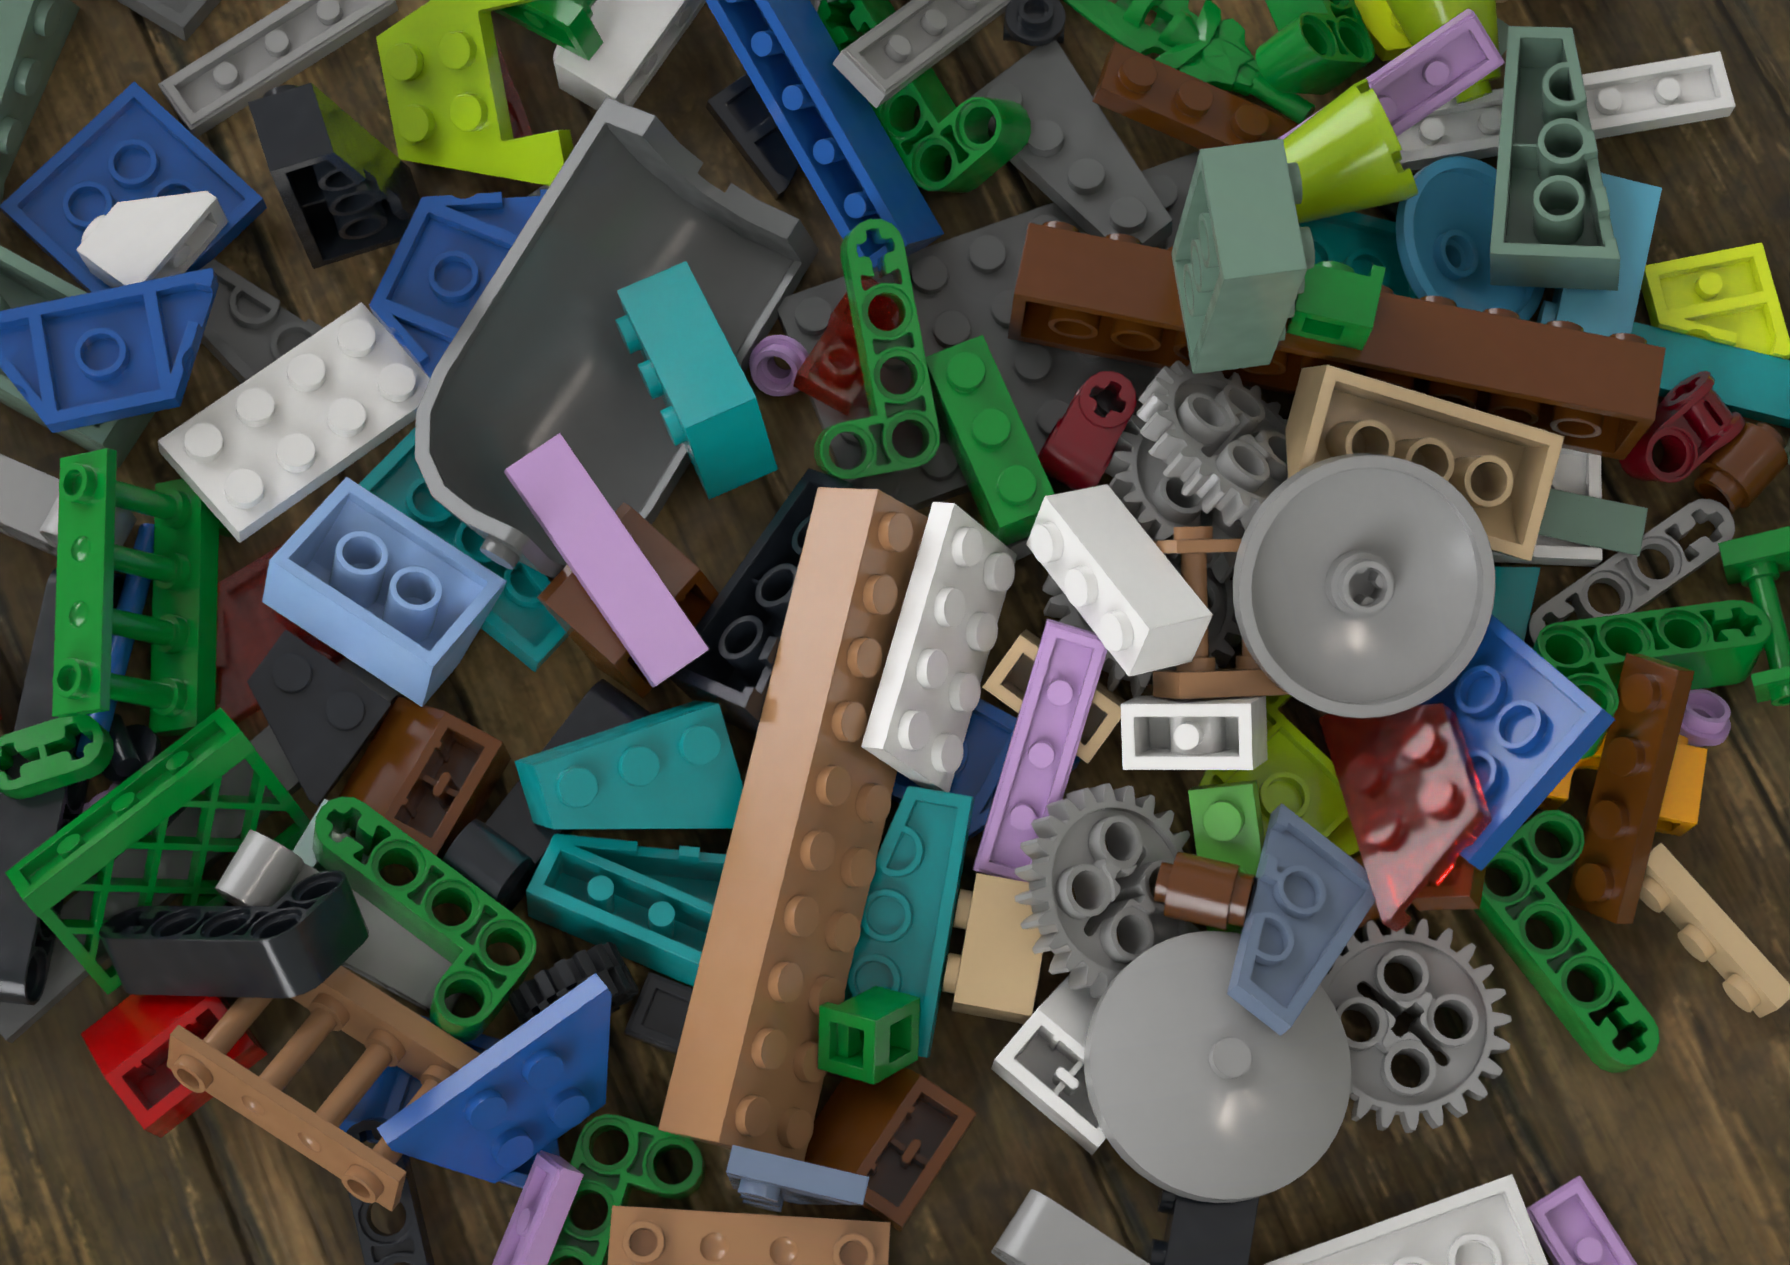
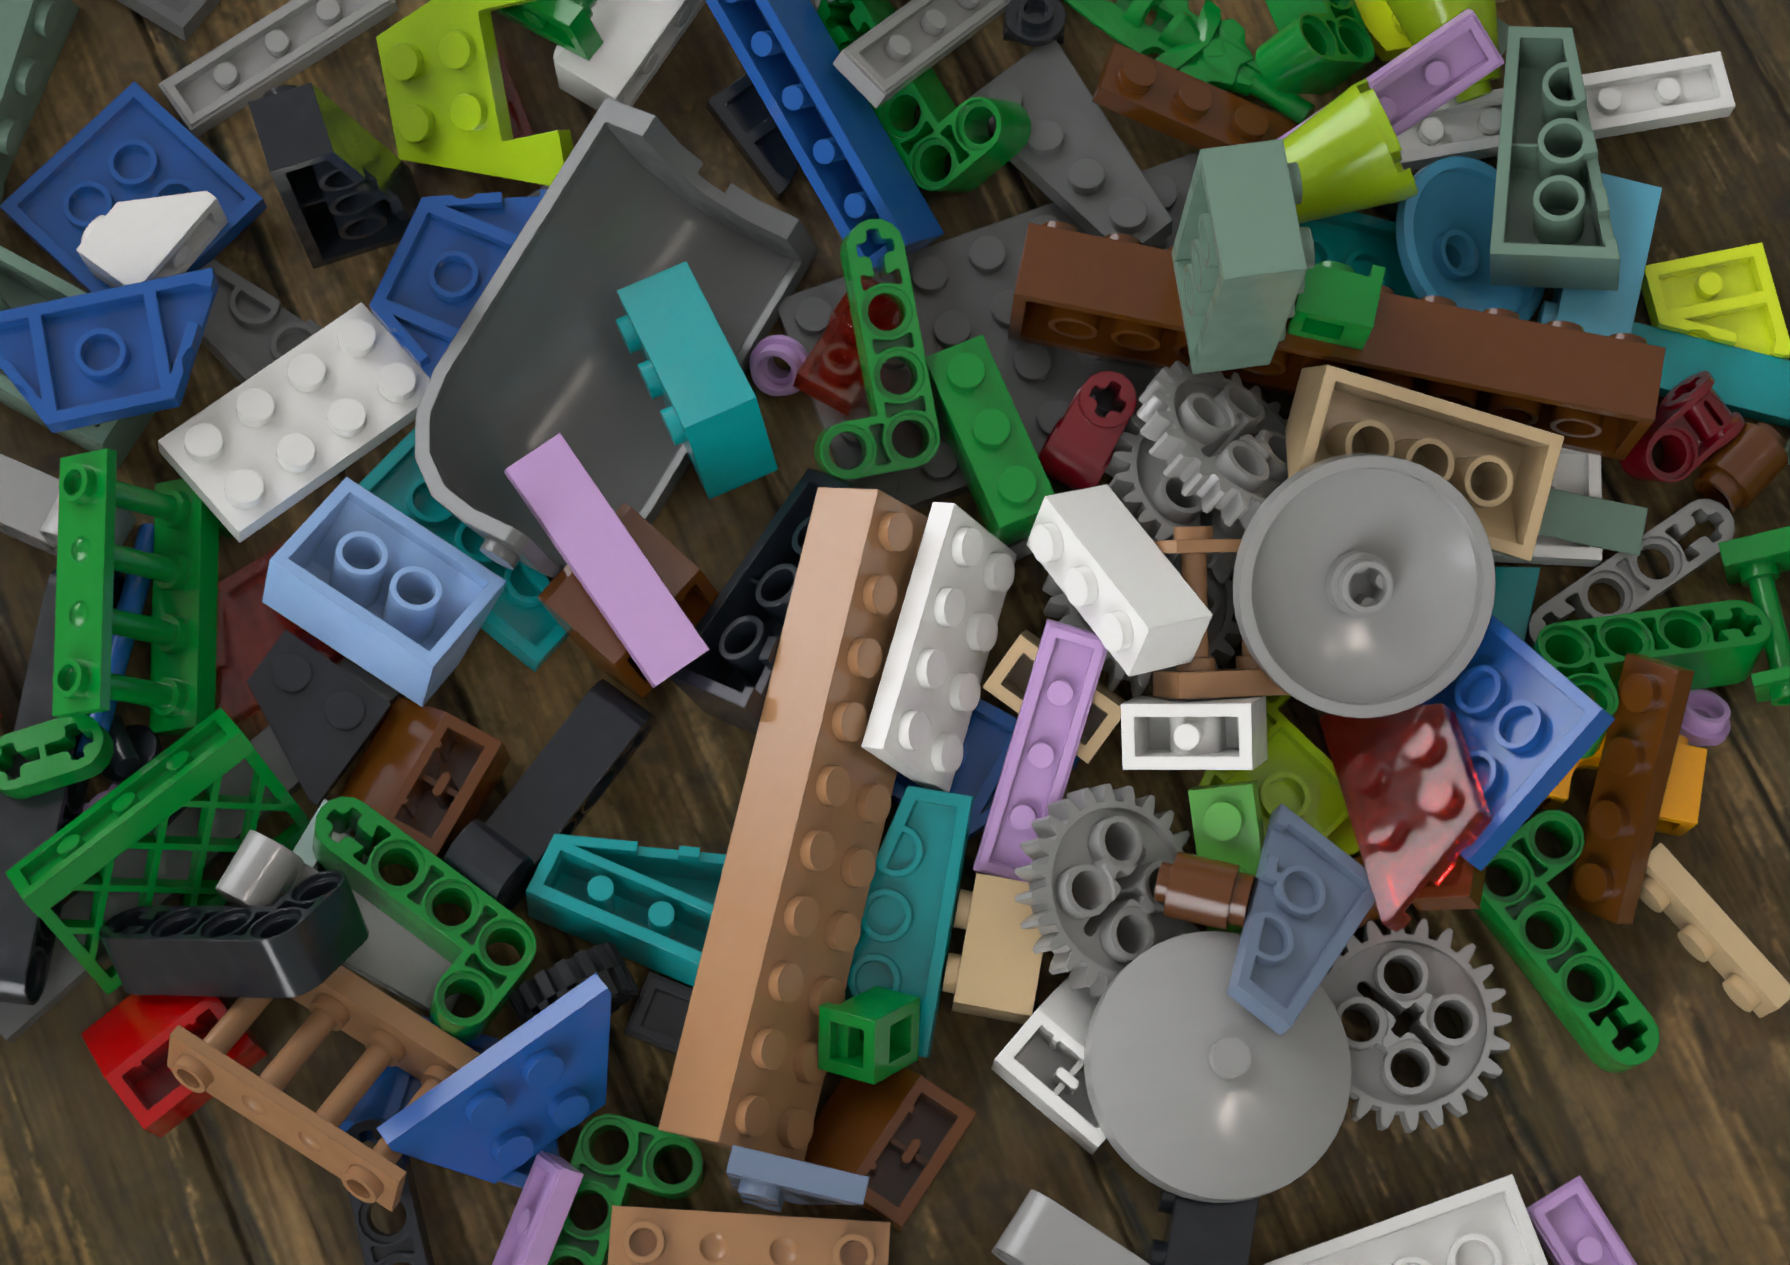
teal wedge [514,700,743,829] -> none

